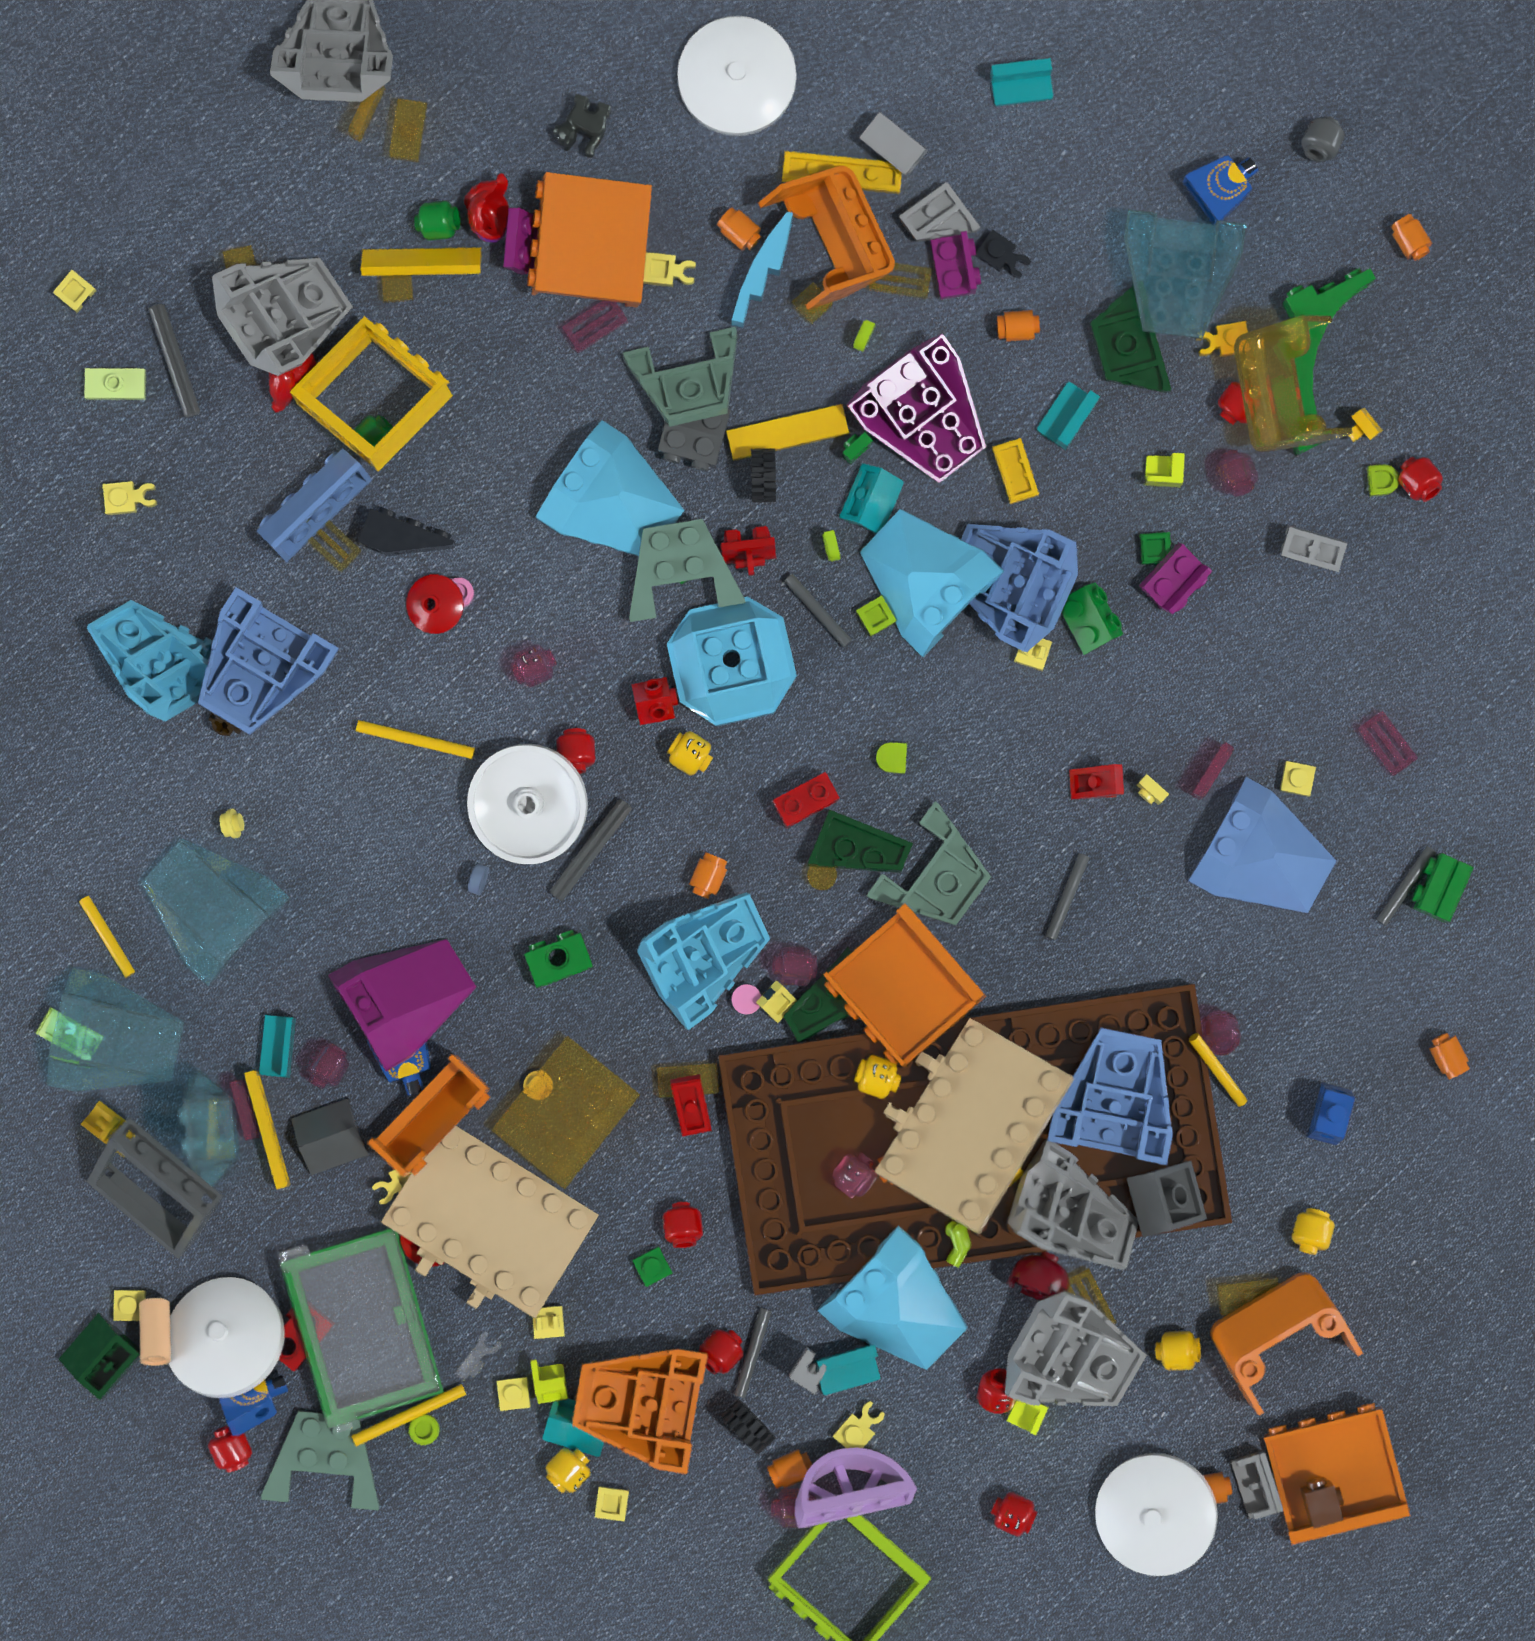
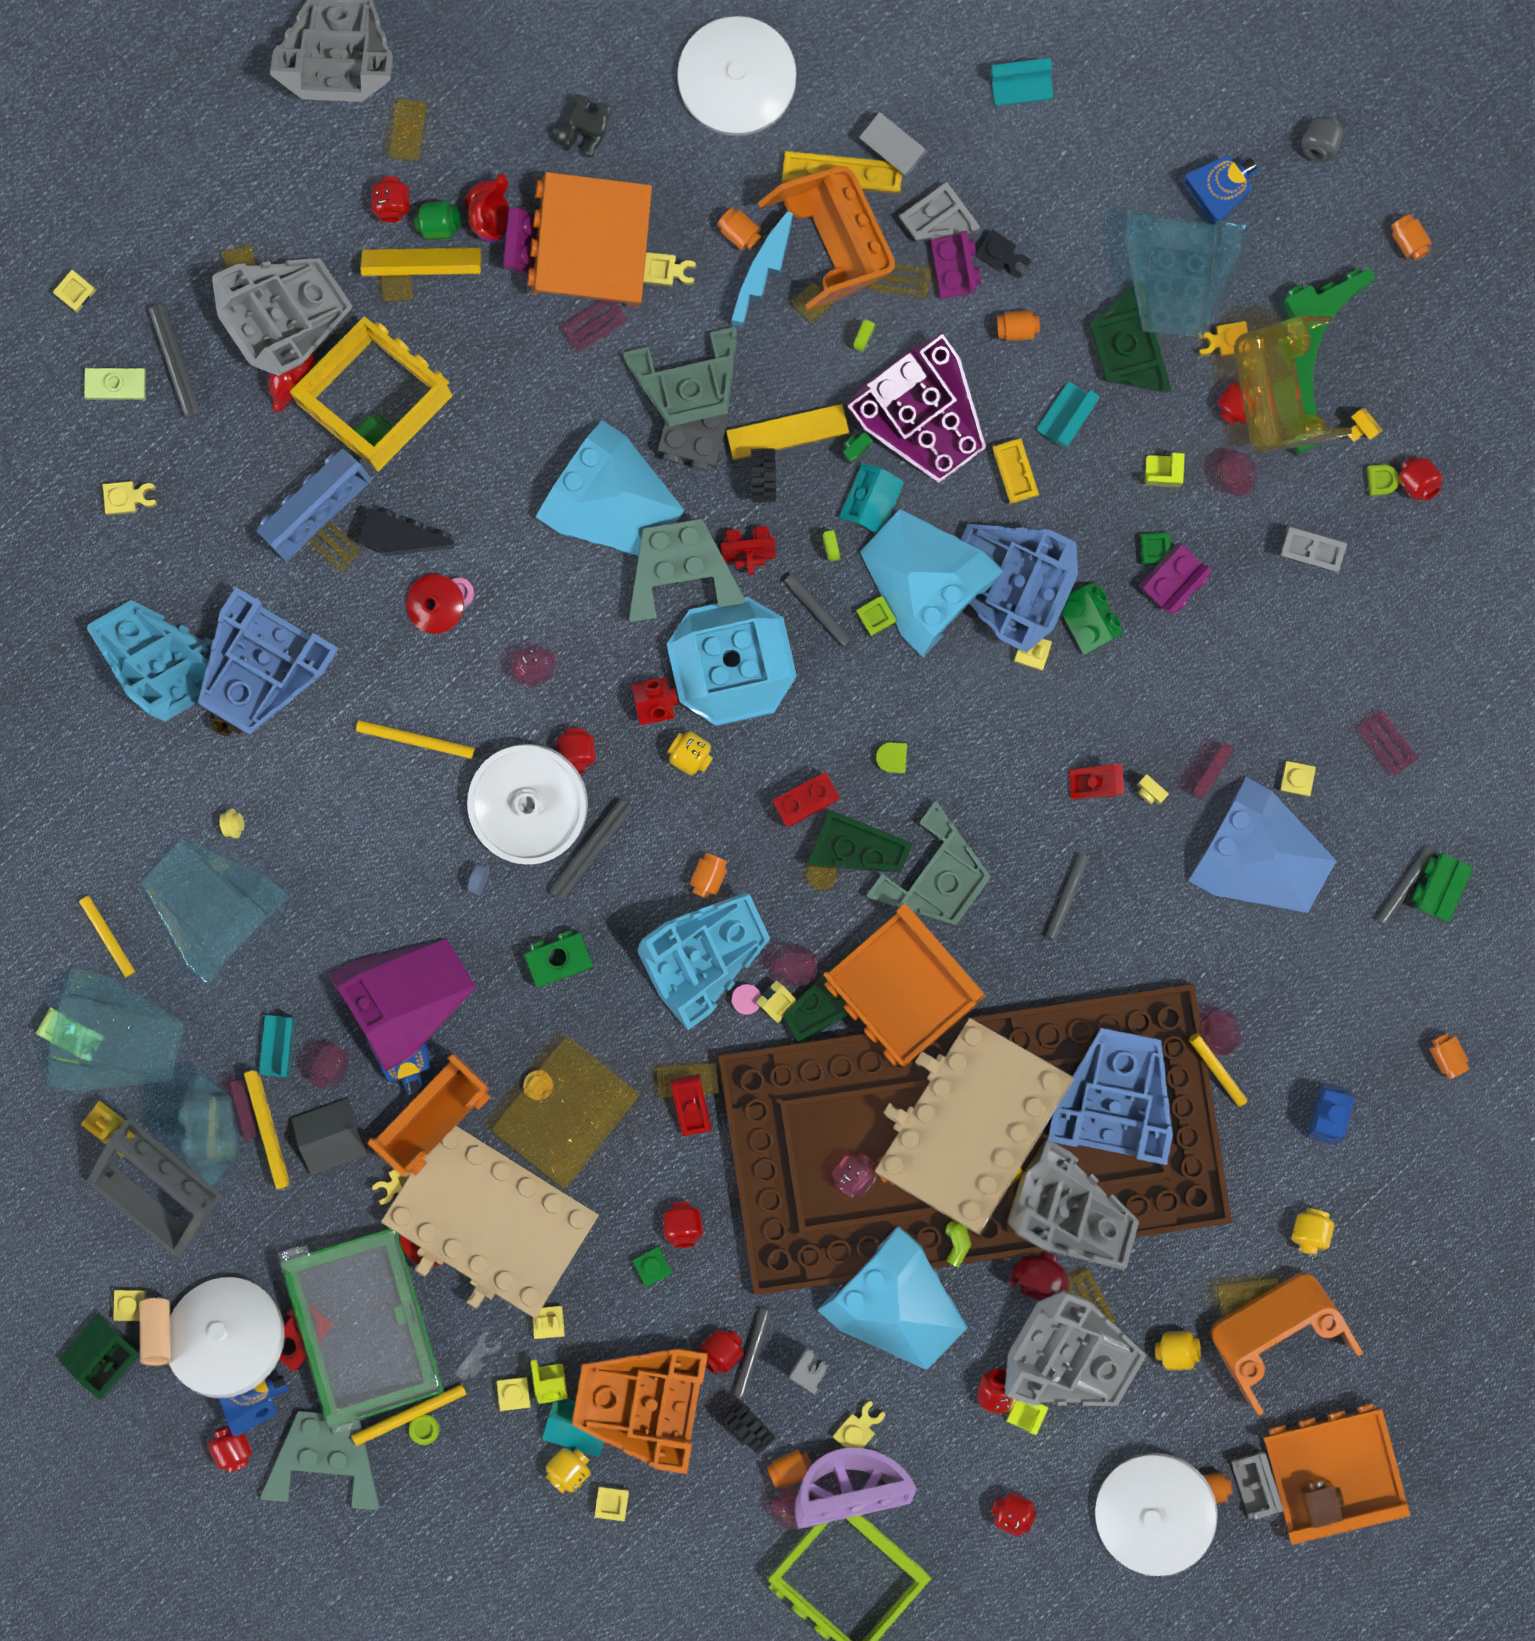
clear yellow tile [348,86,385,142] -> none
teal panel [813,1344,880,1395] -> none
yellow head [854,1055,901,1099] -> none
dark grey slope [1127,1161,1207,1237] -> none
none -> red head [371,176,410,223]

